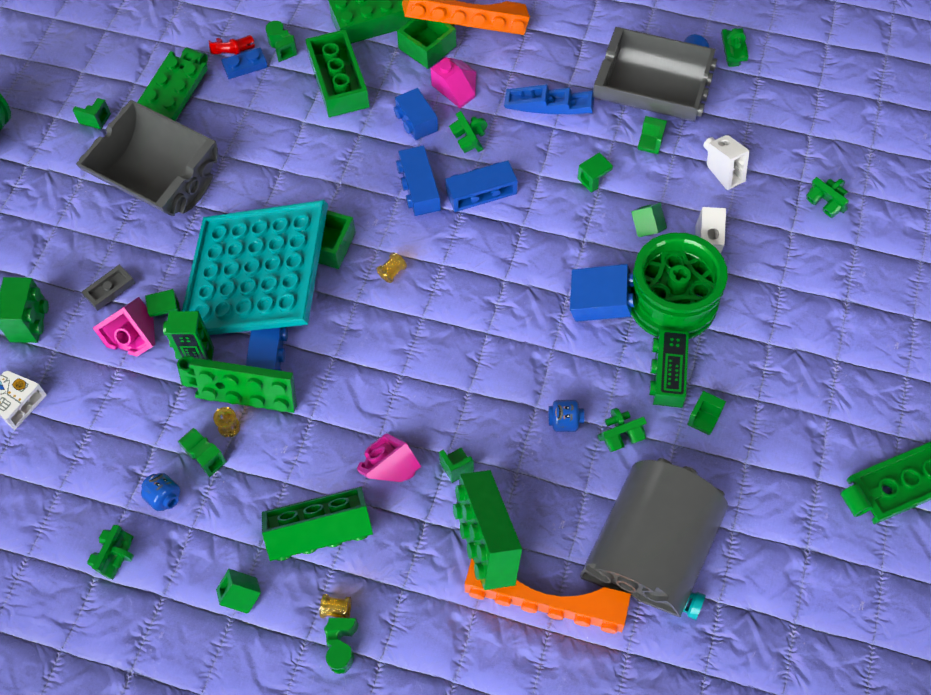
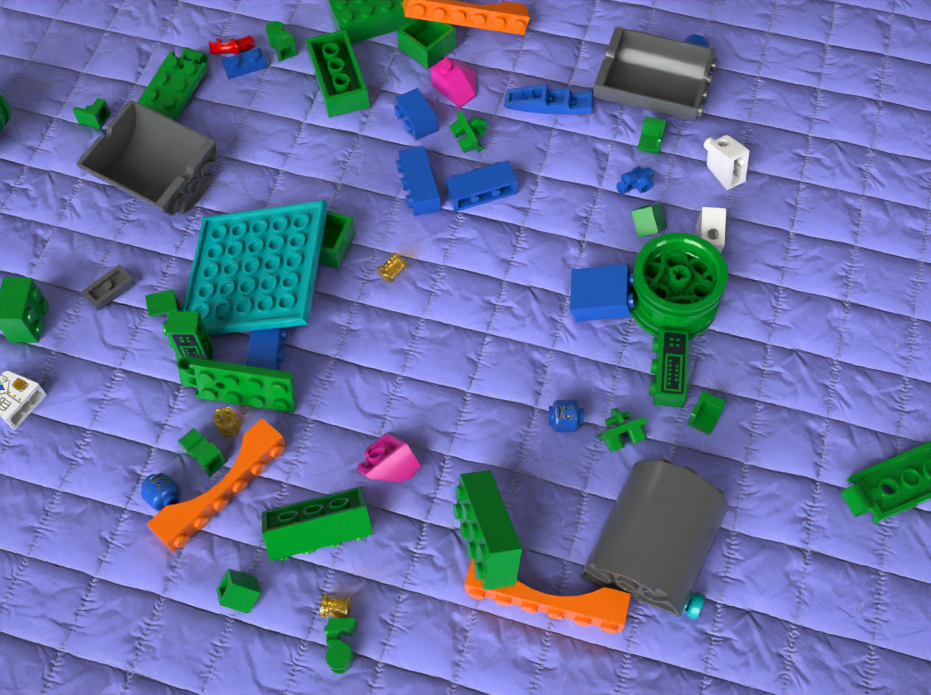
green hips [87,525,134,580] -> none
dark pink slope [93,297,155,357] -> none
green panel [439,447,474,483] -> none
green panel [577,152,613,193] -> none
green hips [721,28,749,67] -> none
green hips [806,177,849,218] -> none
none -> orange arch [147,418,286,552]
none -> blue plate [616,166,655,194]

